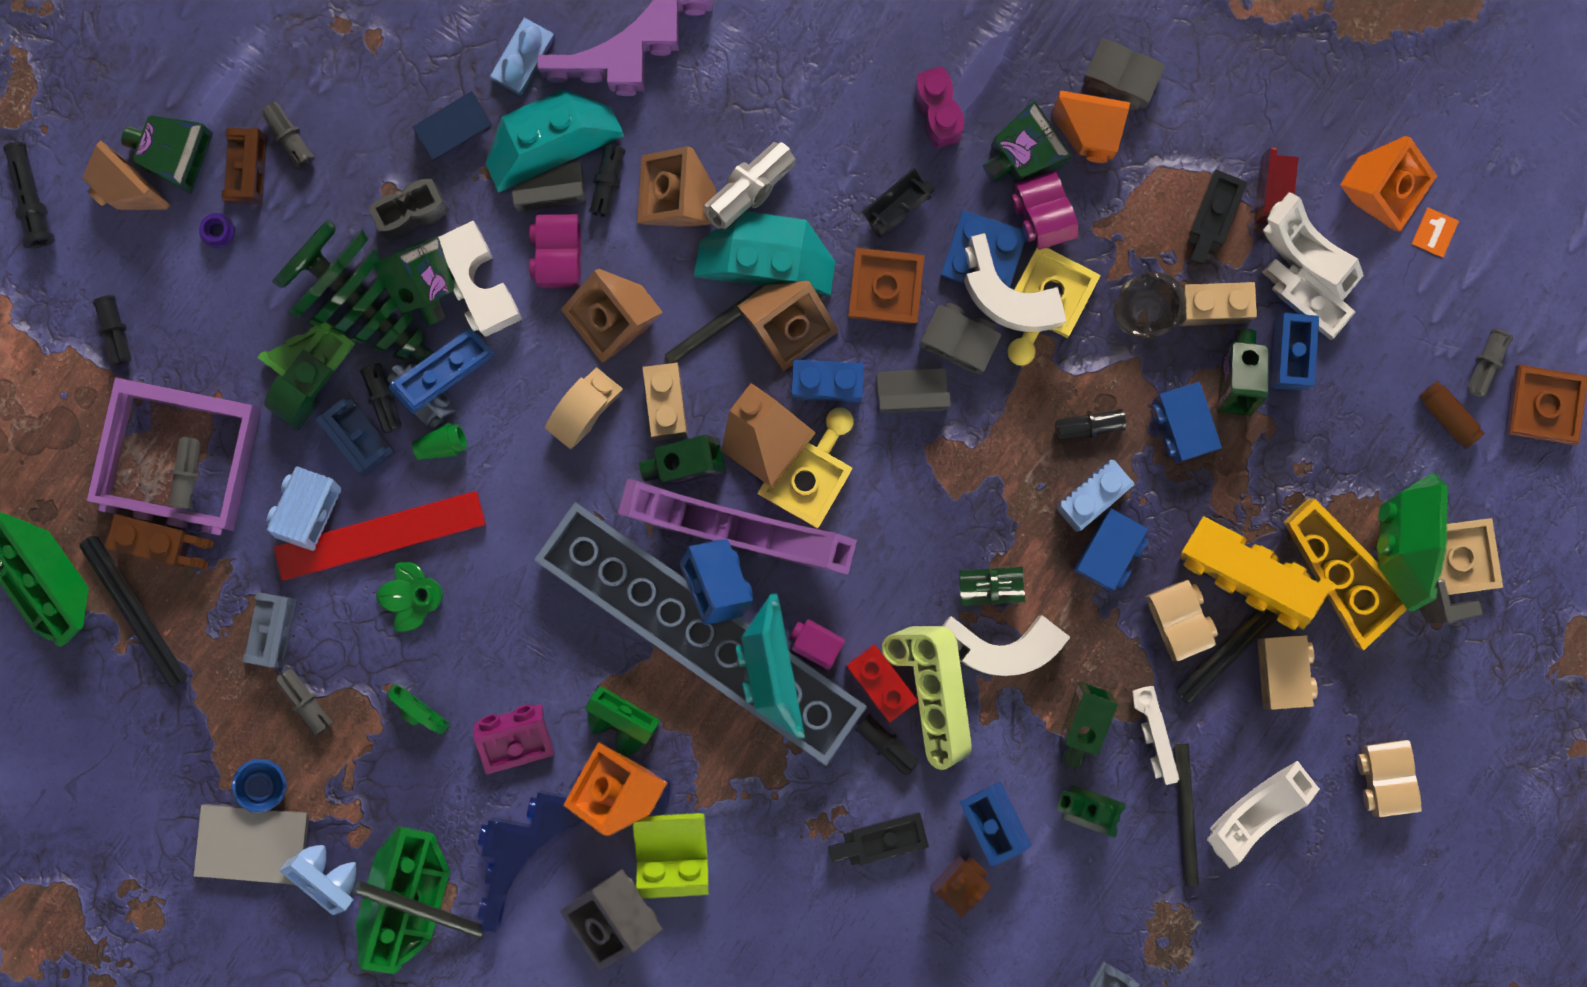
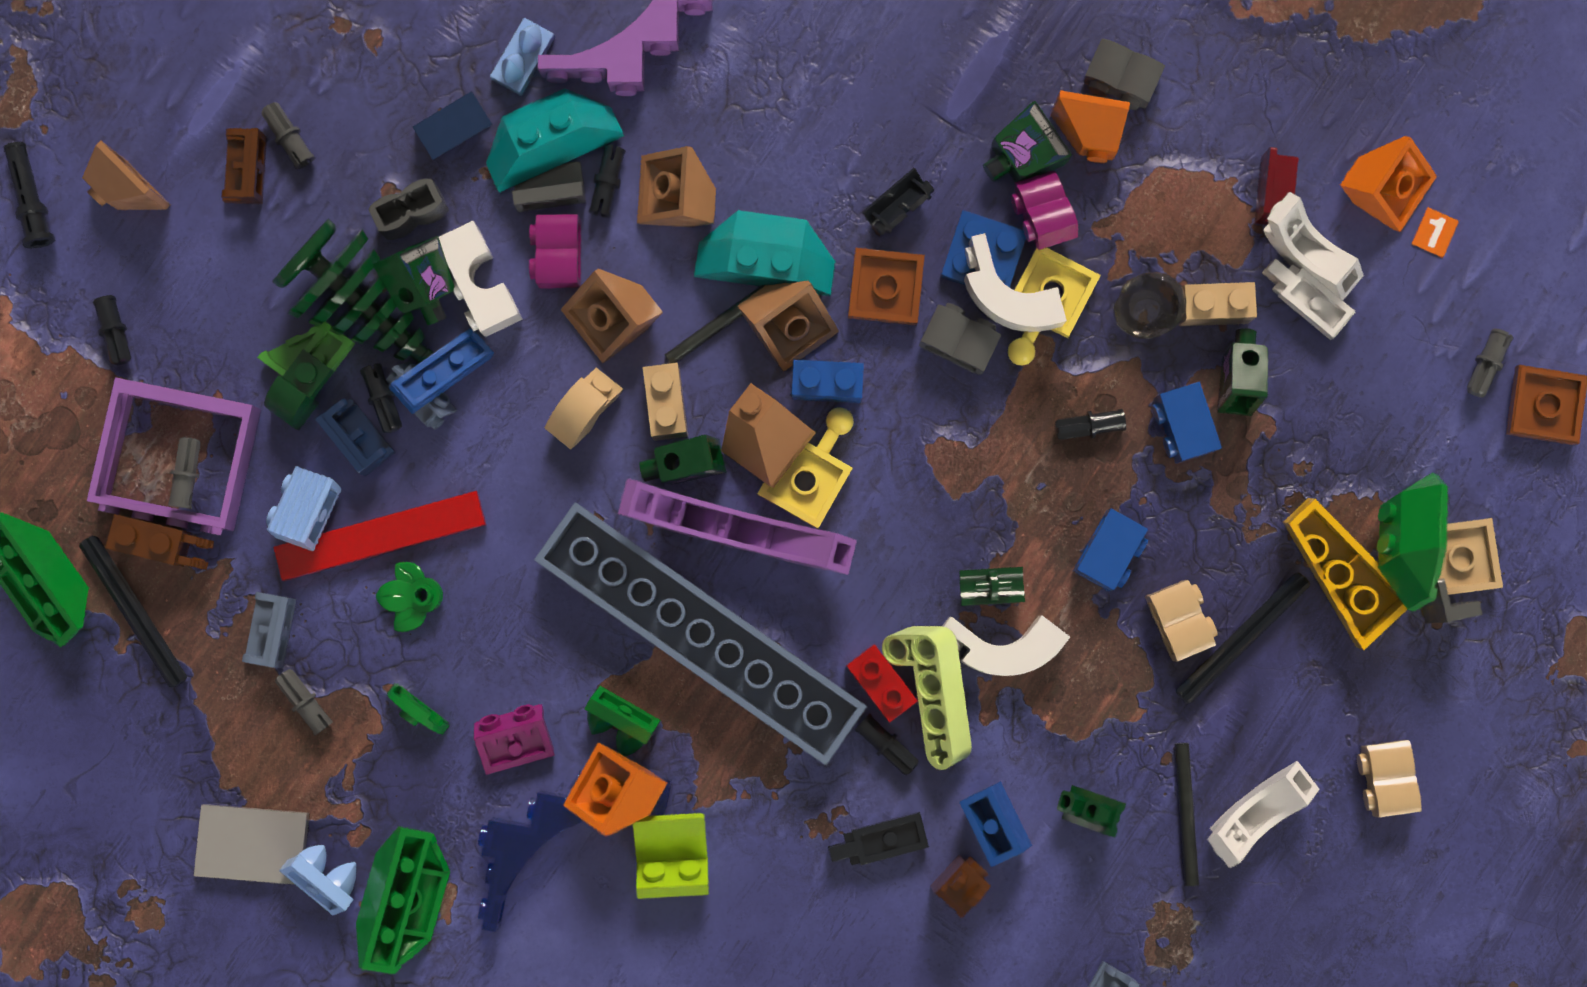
dark green torso [121,116,213,194] -> none
dark purple plate [199,213,235,248] -> none
blue hair [231,758,287,813] -> none
pearl dark grey bar [353,880,485,938] -> none
green cone [412,423,467,461] -> none
flat silver brick [560,869,663,971] -> none
blue brick [679,538,753,625] -> none
light grey piece [703,142,796,229] -> none
teal wedge [736,594,805,738] -> none
magenta brick [788,619,846,670] -> none
dark grey panel [877,368,950,414] -> none
magenta brick [915,66,964,149] -> none
light blue brick [1056,460,1135,532] -> none
dark green torso [1061,681,1118,769] -> none
white hinge [1132,686,1179,785] -> none
yellow wedge [1180,516,1334,630] -> none
black hinge [1187,169,1247,268] -> none
tan brick [1257,635,1318,710] -> none
blue brick [1270,313,1319,391] -> none
reddish brown piece [1418,381,1485,449] -> none

